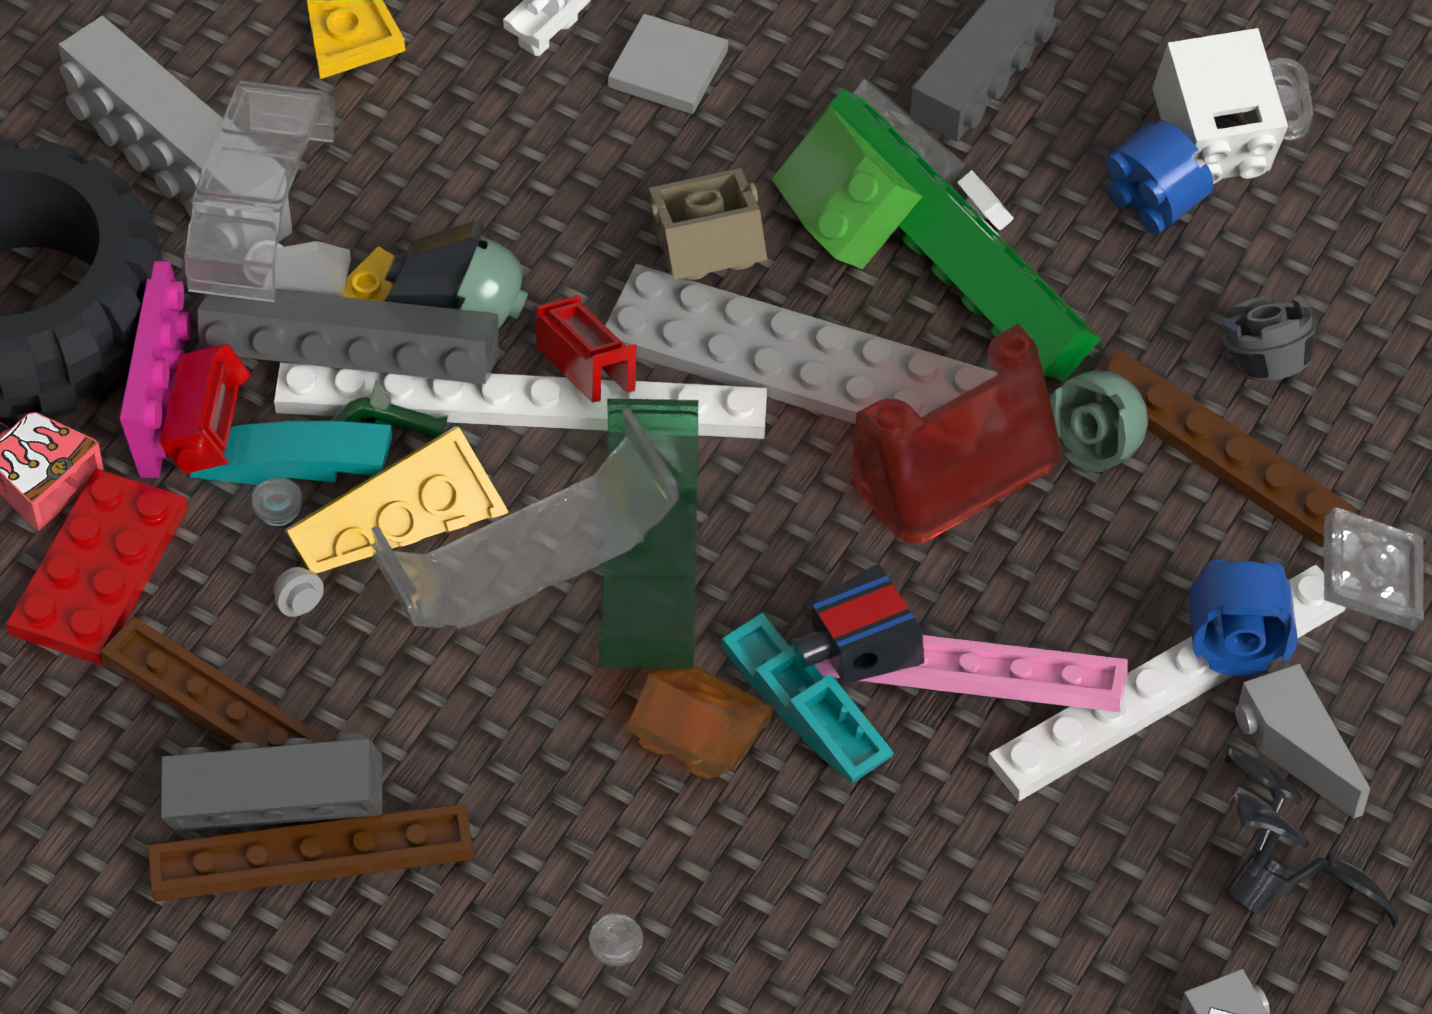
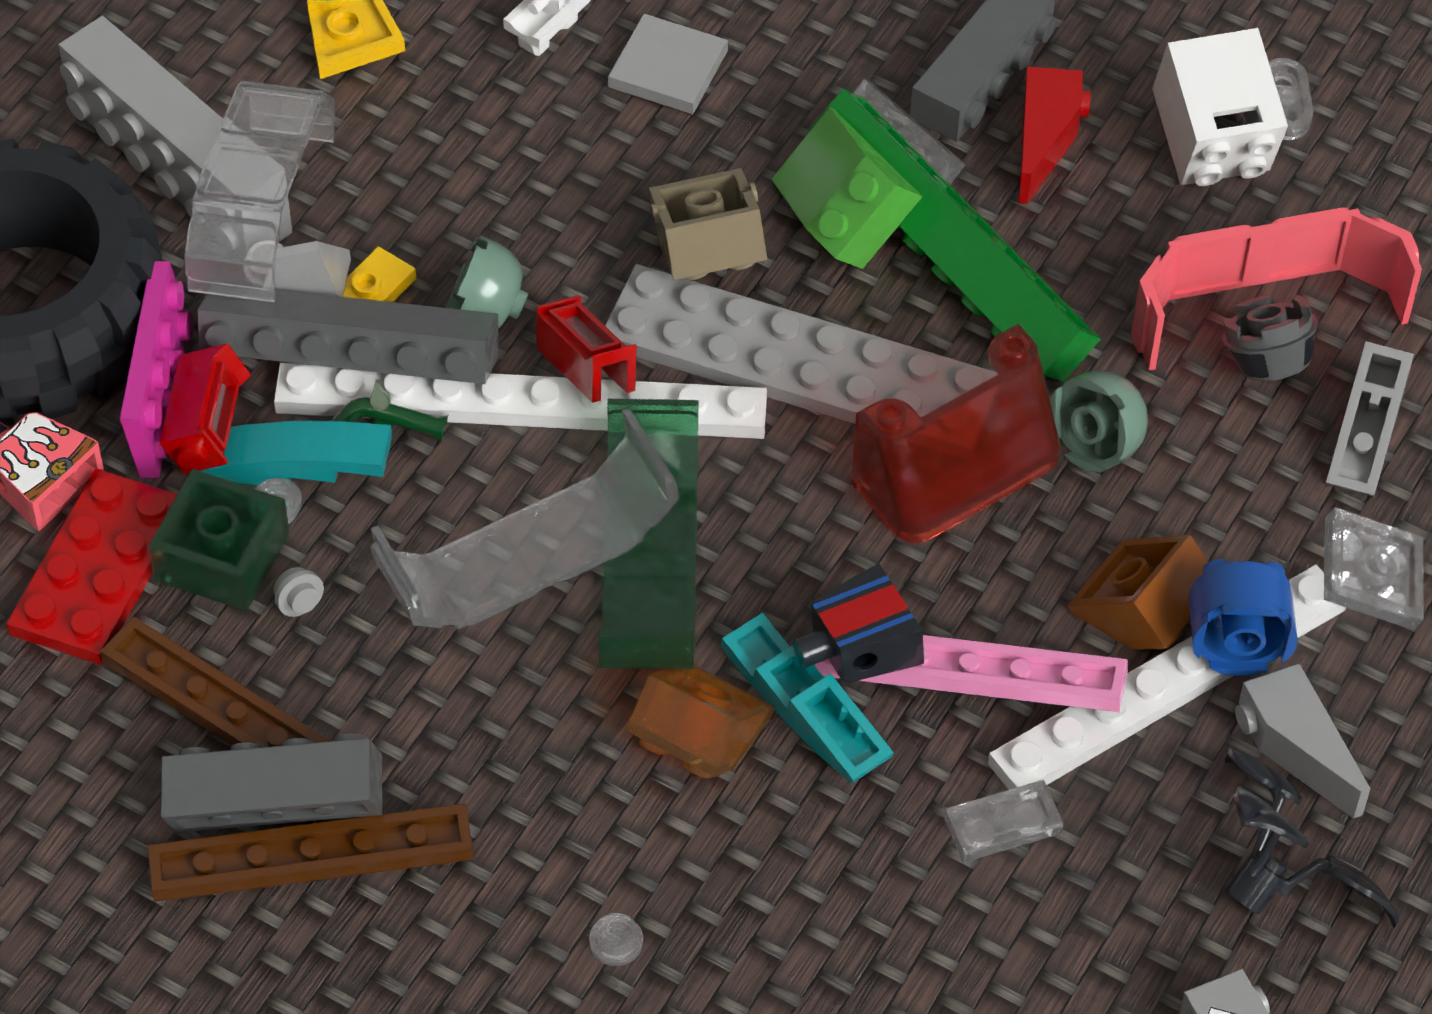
yellow wing [284,426,509,573] -> none
black slope [384,221,484,308] -> none
white plate [957,170,1014,231] -> none
reddish brown plate [1095,348,1354,548] -> none
blue brick [1105,120,1213,235] -> none
none -> clear green brick [148,469,290,611]
none -> clear plate [944,780,1063,863]
none -> red slope [1018,67,1091,204]
none -> dark orange slope [1067,535,1208,650]
none -> coral windscreen [1131,208,1422,370]
none -> light grey slope [1326,341,1414,497]

